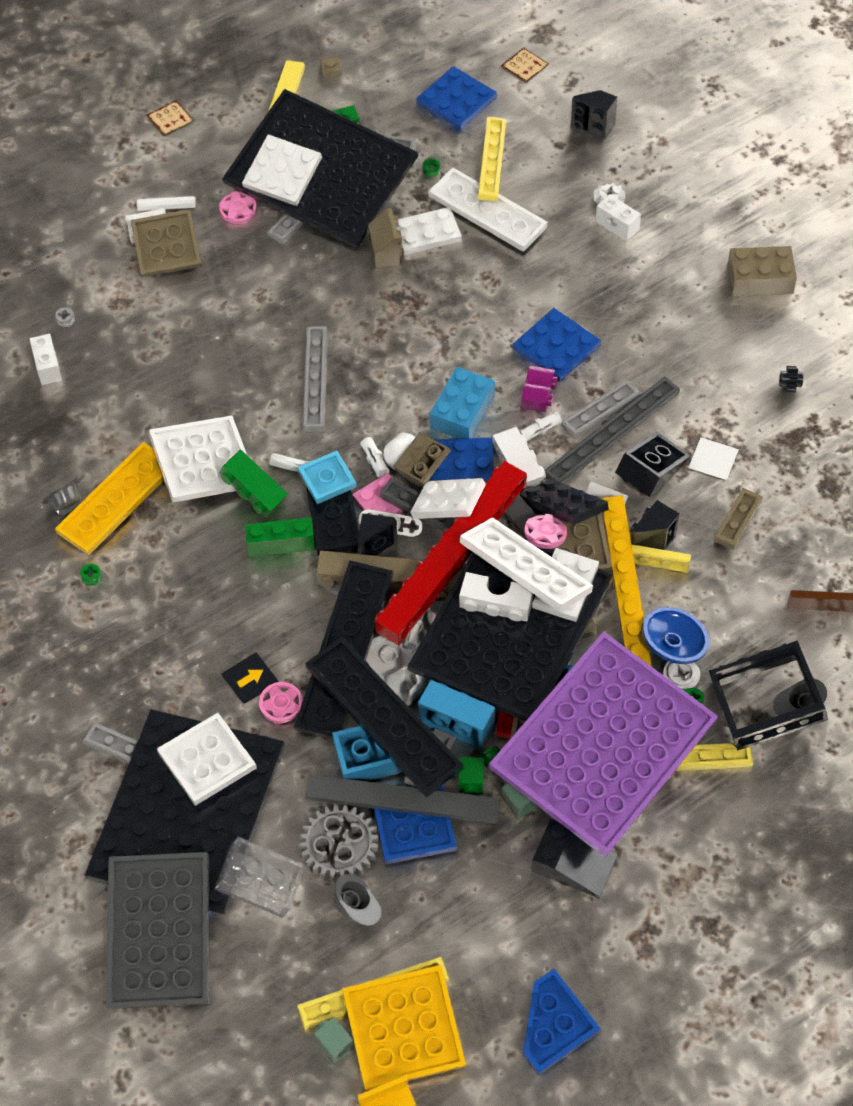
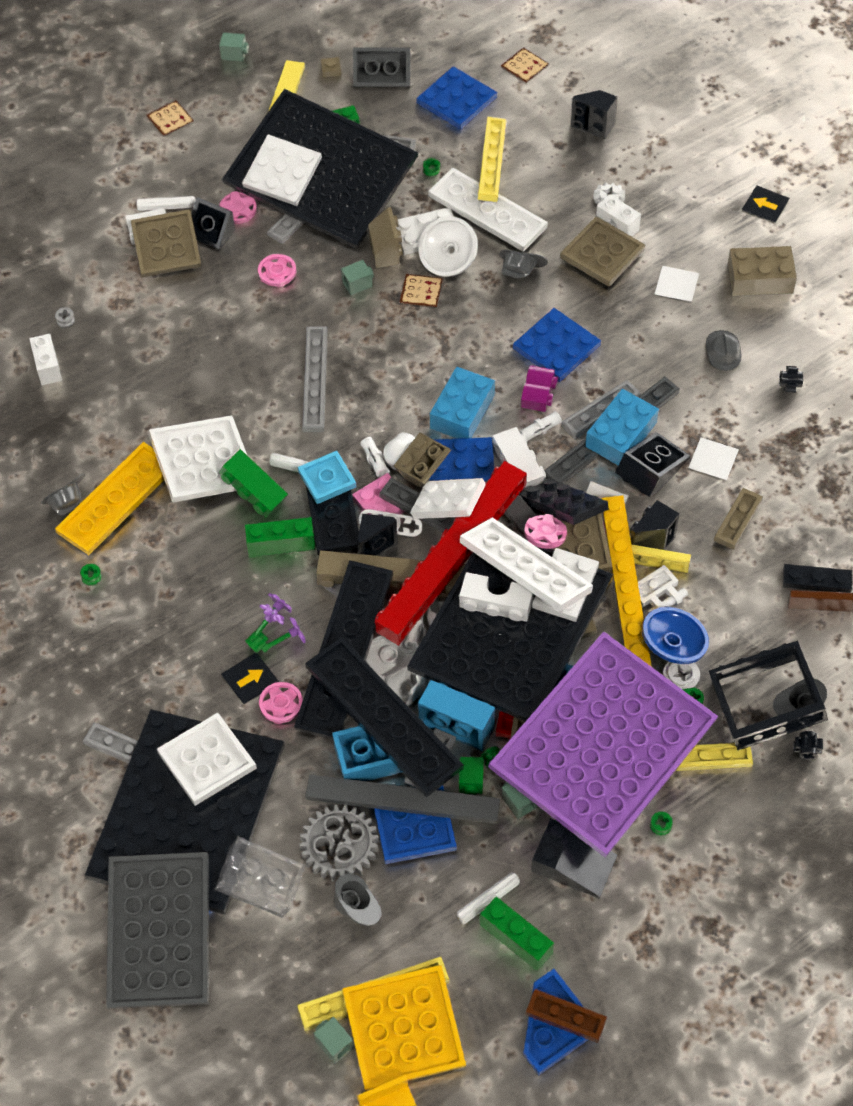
none -> black slope [191,197,235,250]
none -> sand green brick [219,32,249,61]
none -> plant [245,593,306,653]
none -> bright pink wheel [258,254,296,287]
none -> sand green brick [341,260,374,295]
none -> dark grey slope [353,47,411,87]
none -> tan sticker [400,274,443,307]
none -> white dish [418,216,478,277]
none -> white axle [457,872,520,924]
none -> green brick [480,896,554,971]
none -> dark grey piece [500,250,548,279]
none -> reddish brown plate [525,989,607,1043]
none -> dark tan plate [560,216,645,287]
none -> dark azure brick [586,388,659,465]
none -> white plate [638,565,688,614]
none -> green bush [650,811,673,836]
none -> white sticker [655,266,699,302]
none -> dark grey piece [706,330,742,371]
none -> black sticker [742,185,790,222]
none -> black plate [782,564,852,593]
none -> black gear [794,731,823,760]

